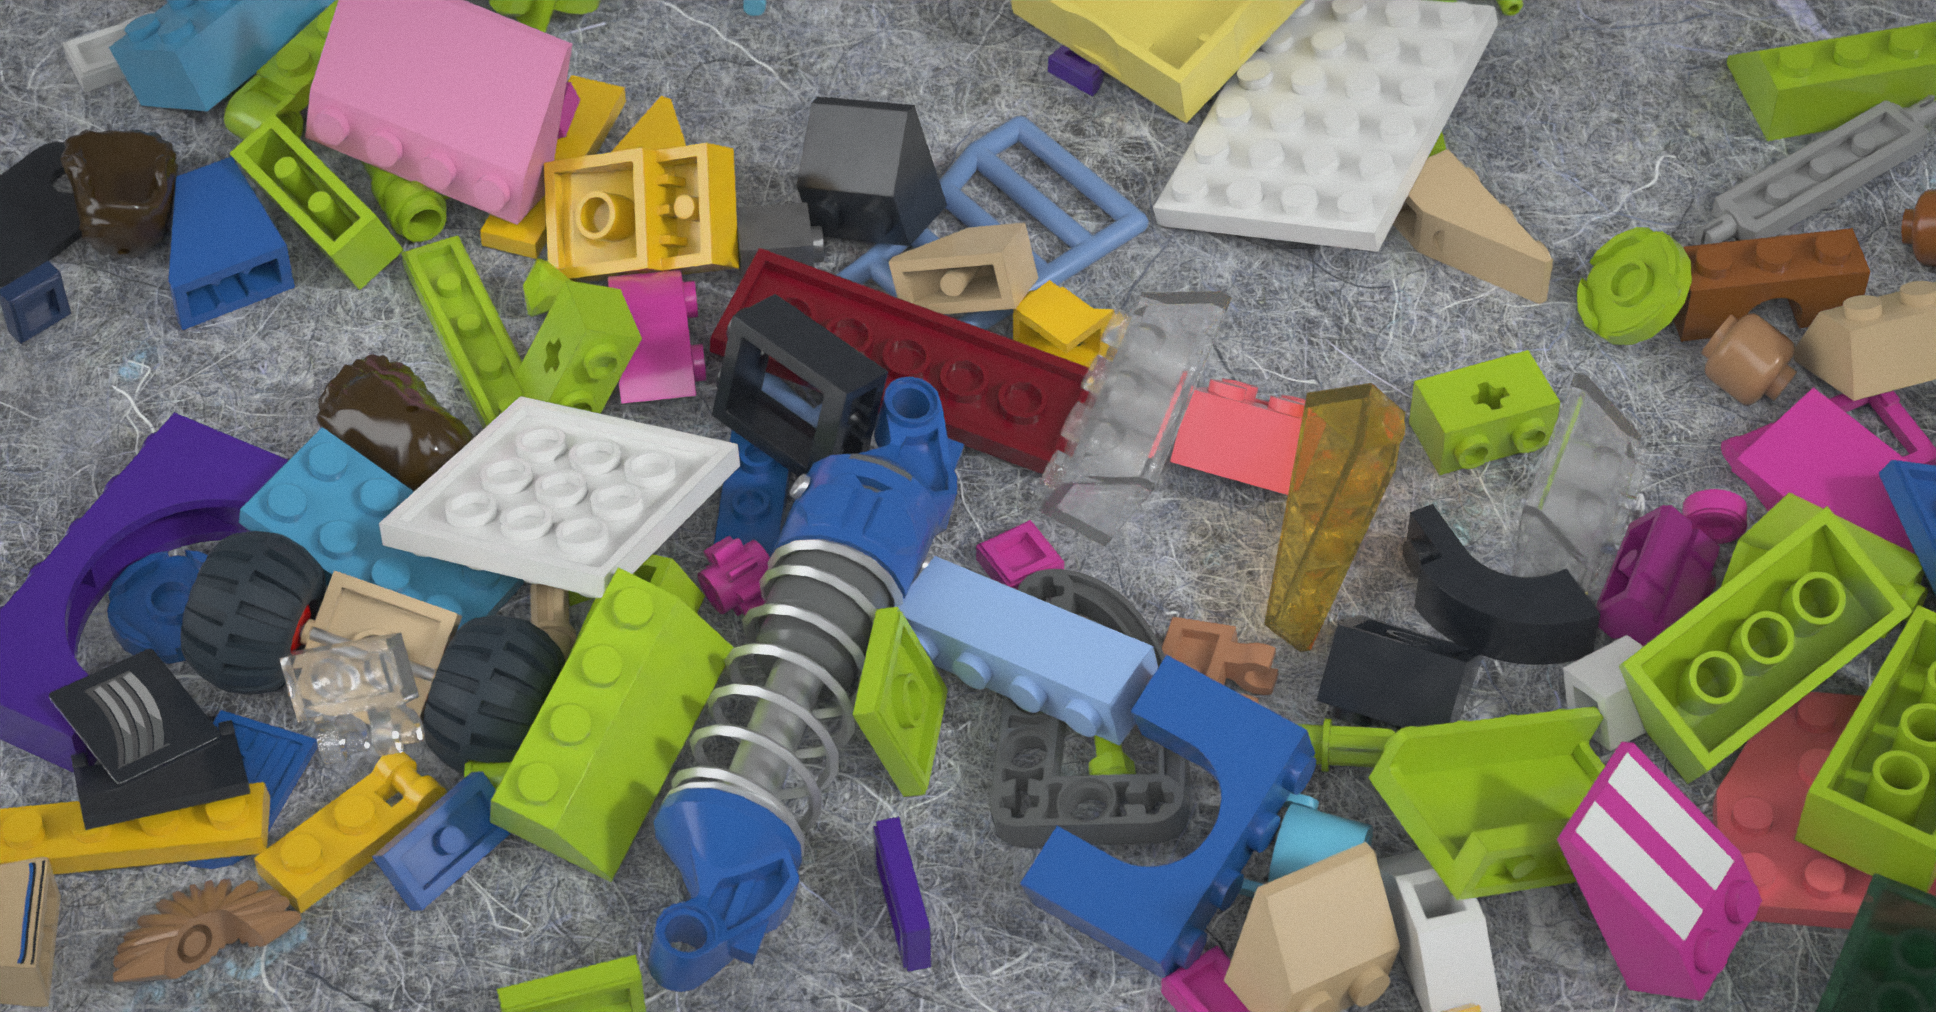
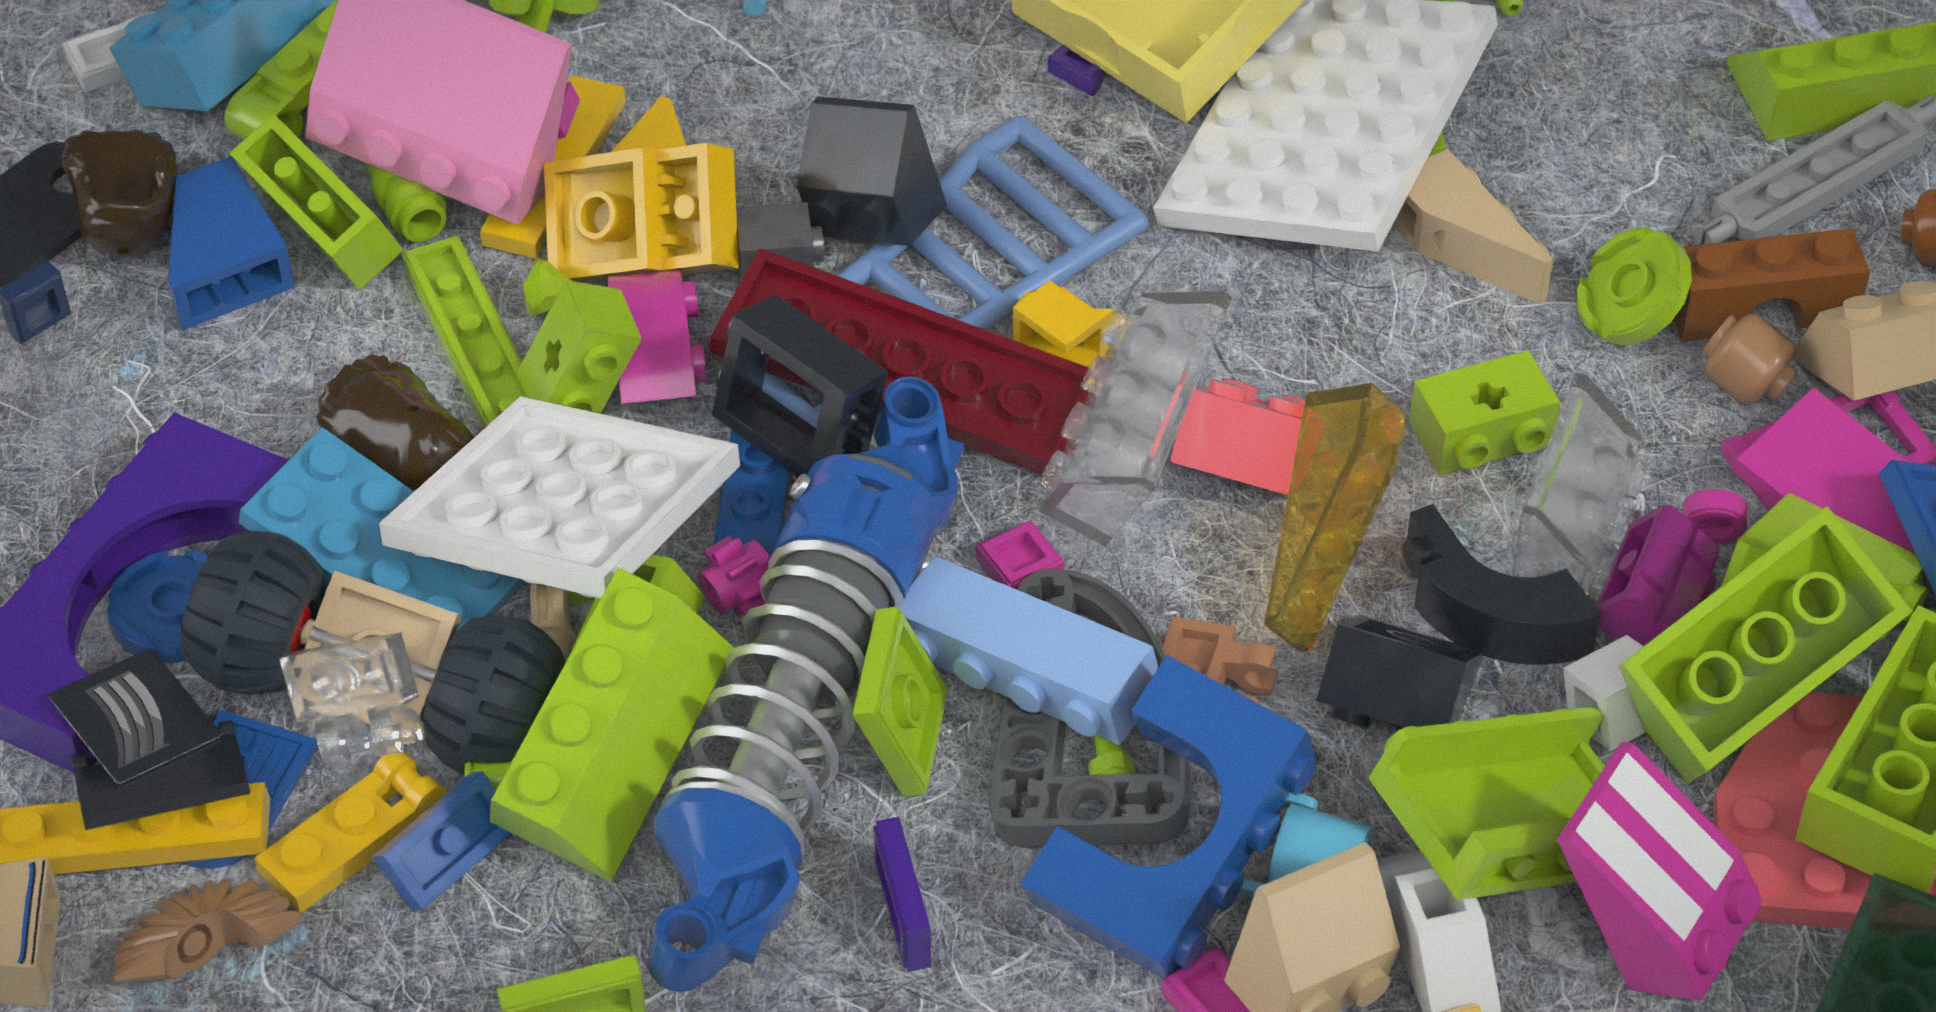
tan slope [888,222,1038,315] -> none
lime axle [1297,718,1395,772] -> none

